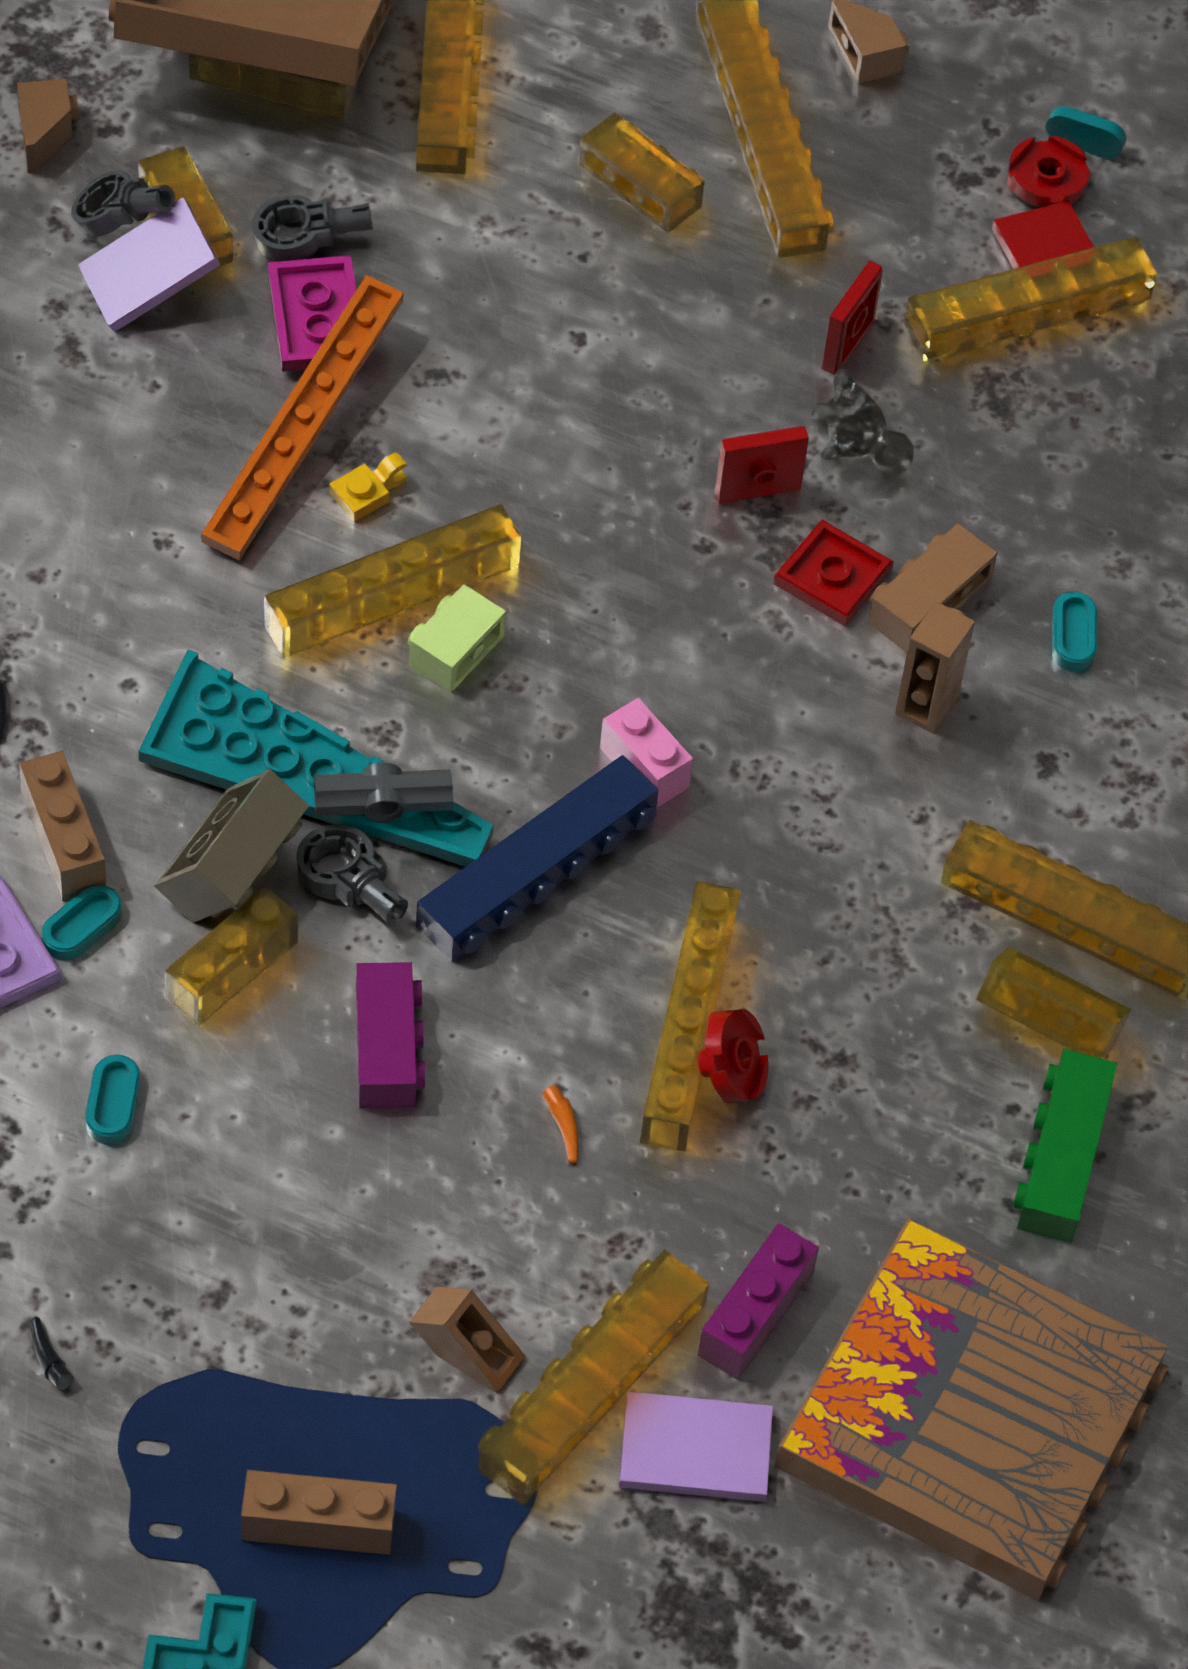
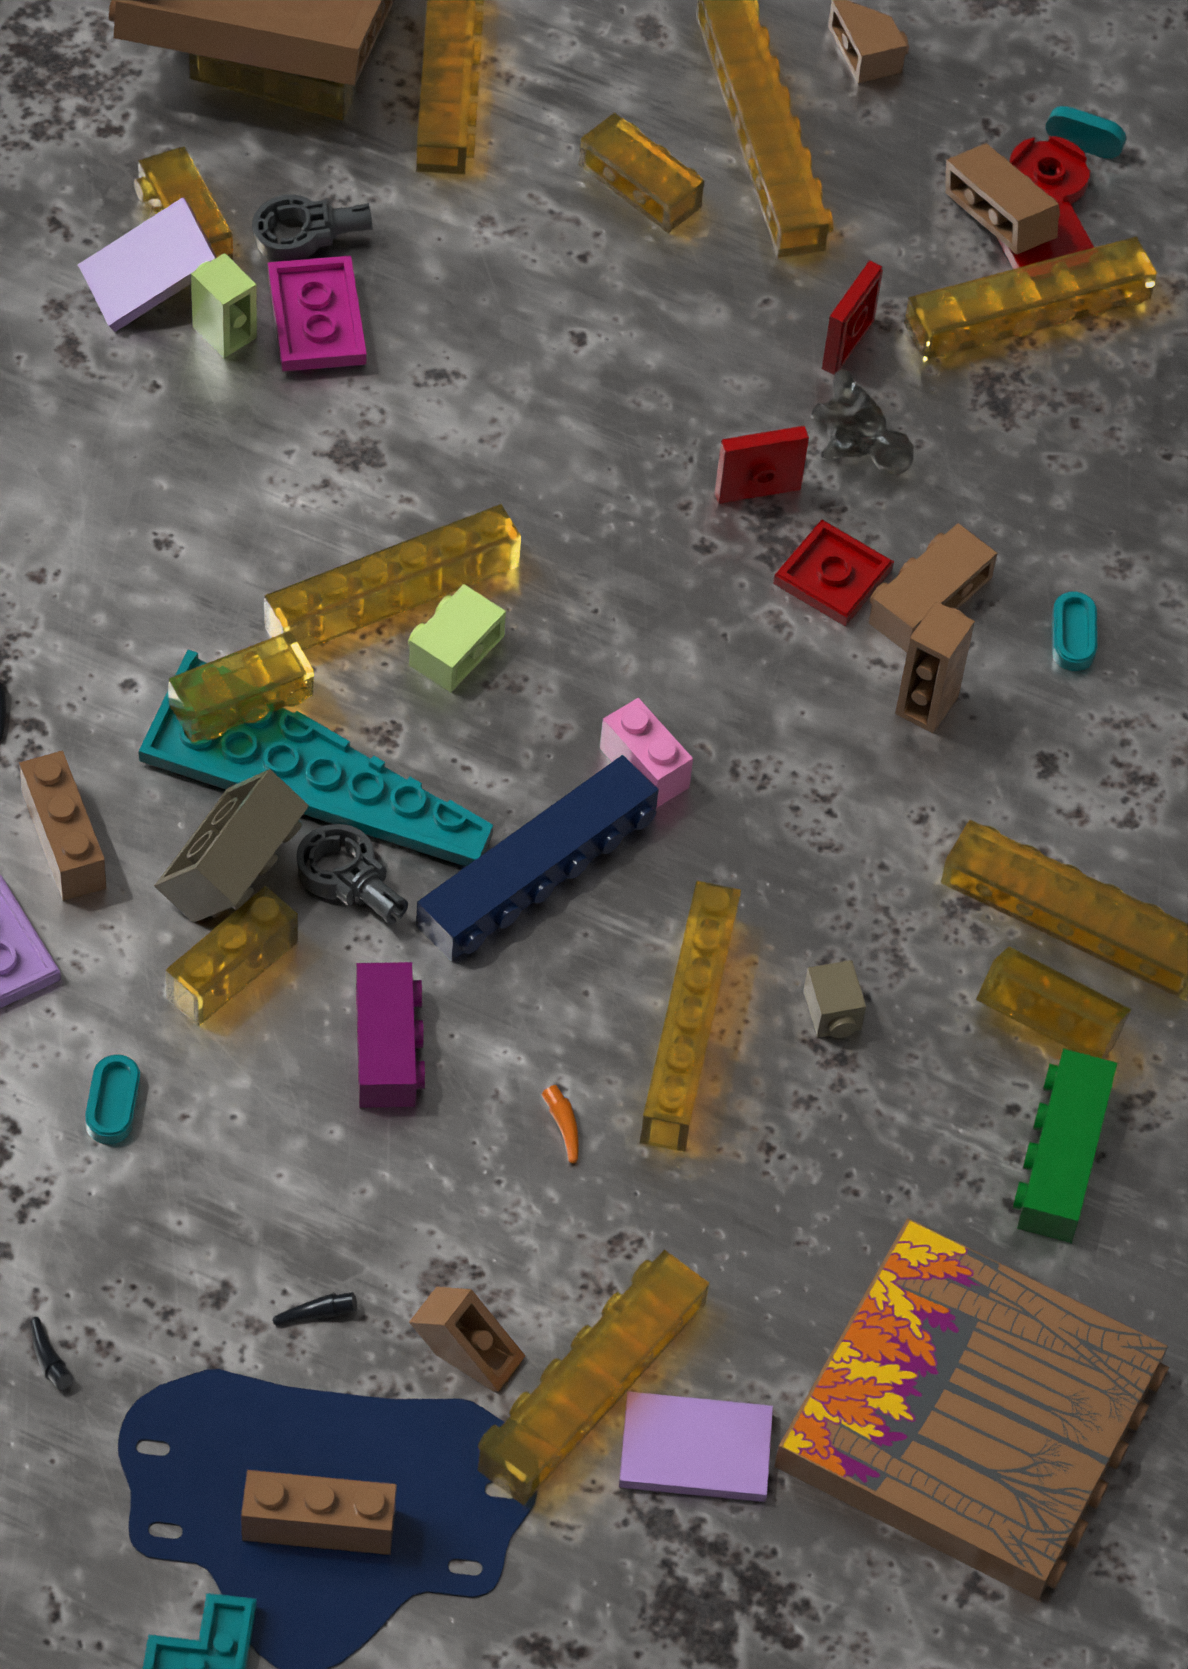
medium nougat slope [17,79,79,173] -> none
teal tile [42,885,122,960] -> none
dark grey pin [71,170,175,237] -> none
orange plate [201,275,404,561] -> none
dark grey piece [314,762,453,823] -> none
yellow plate [329,452,407,523] -> none
magenta brick [697,1223,819,1380] -> none
red plate [698,1009,769,1104] -> none
none -> clear yellow brick [168,631,314,743]
none -> yellowish green brick [191,253,257,358]
none -> black helmet [272,1292,357,1326]
none -> dark tan brick [803,960,866,1038]
none -> medium nougat brick [945,143,1060,254]

